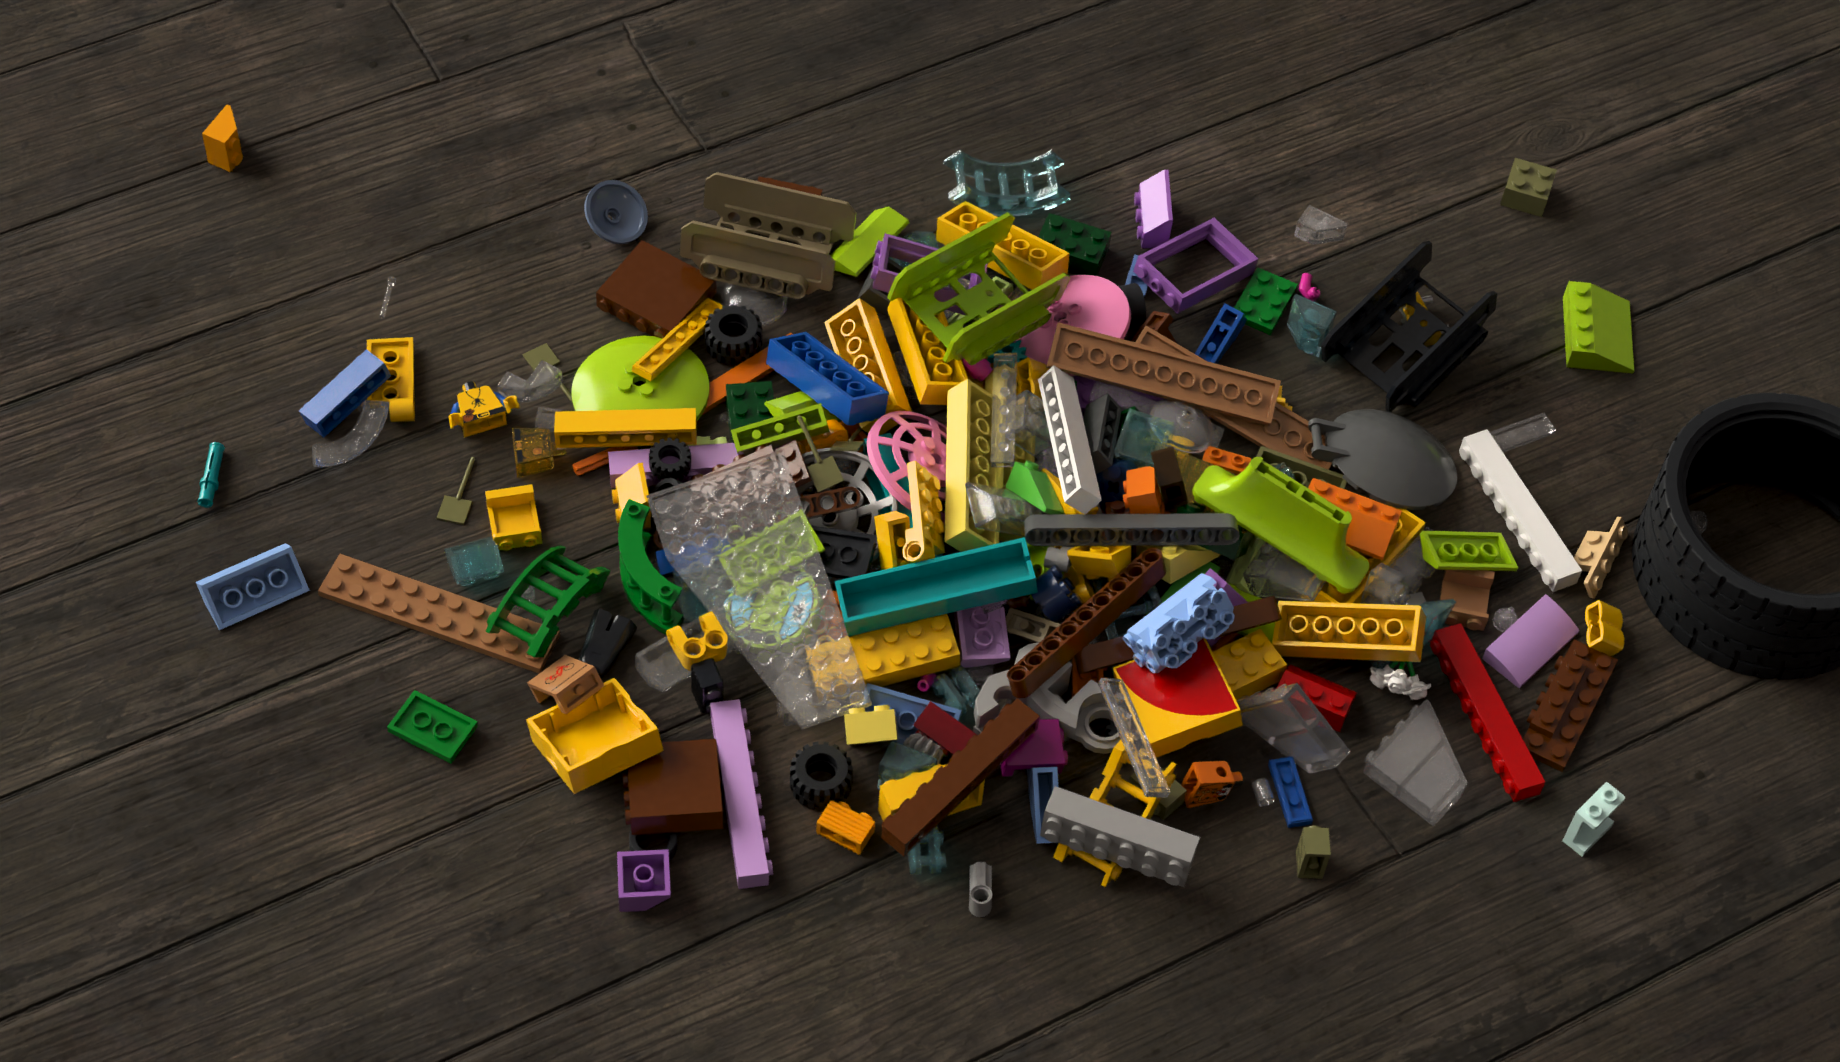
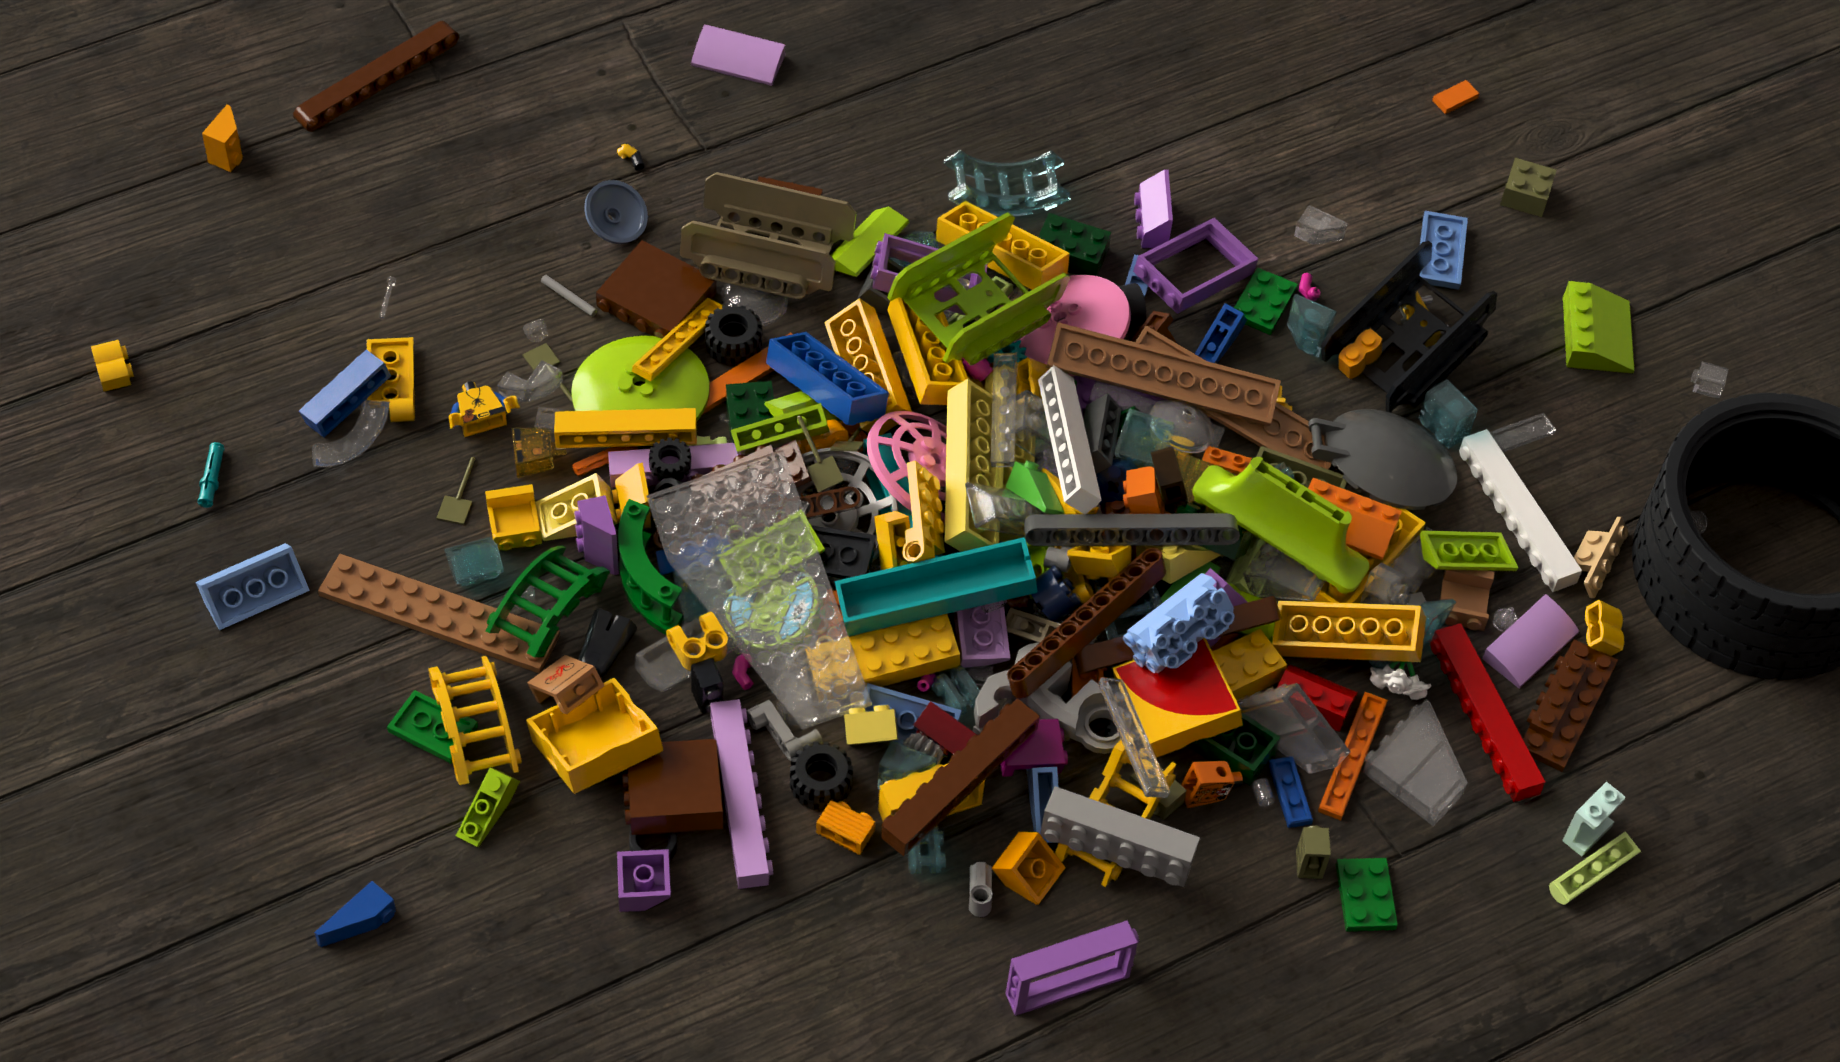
none -> yellow brick [91,340,134,392]
none -> reddish brown beam [293,21,459,132]
none -> blue slope [315,881,396,947]
none -> yellow fence [428,656,521,785]
none -> lime slope [456,768,520,847]
none -> clear tile [522,318,547,342]
none -> light yellow slope [535,473,618,541]
none -> light grey bar [541,275,597,317]
none -> medium lavender slope [574,495,619,575]
none -> arm [617,144,645,171]
none -> lavender slope [691,24,785,86]
none -> dark pink arm [732,654,753,690]
none -> light grey beam [746,700,823,761]
none -> light orange slope [992,832,1066,905]
none -> medium lavender door [1005,921,1139,1016]
none -> dark green brick [1188,712,1281,786]
none -> orange tile [1318,692,1388,821]
none -> green plate [1335,858,1398,932]
none -> light orange brick [1338,329,1382,379]
none -> clear light blue brick [1418,379,1478,449]
none -> medium blue plate [1420,211,1468,290]
none -> orange tile [1432,80,1479,114]
none -> yellowish green brick [1549,831,1641,905]
none -> clear brick [1691,361,1728,399]

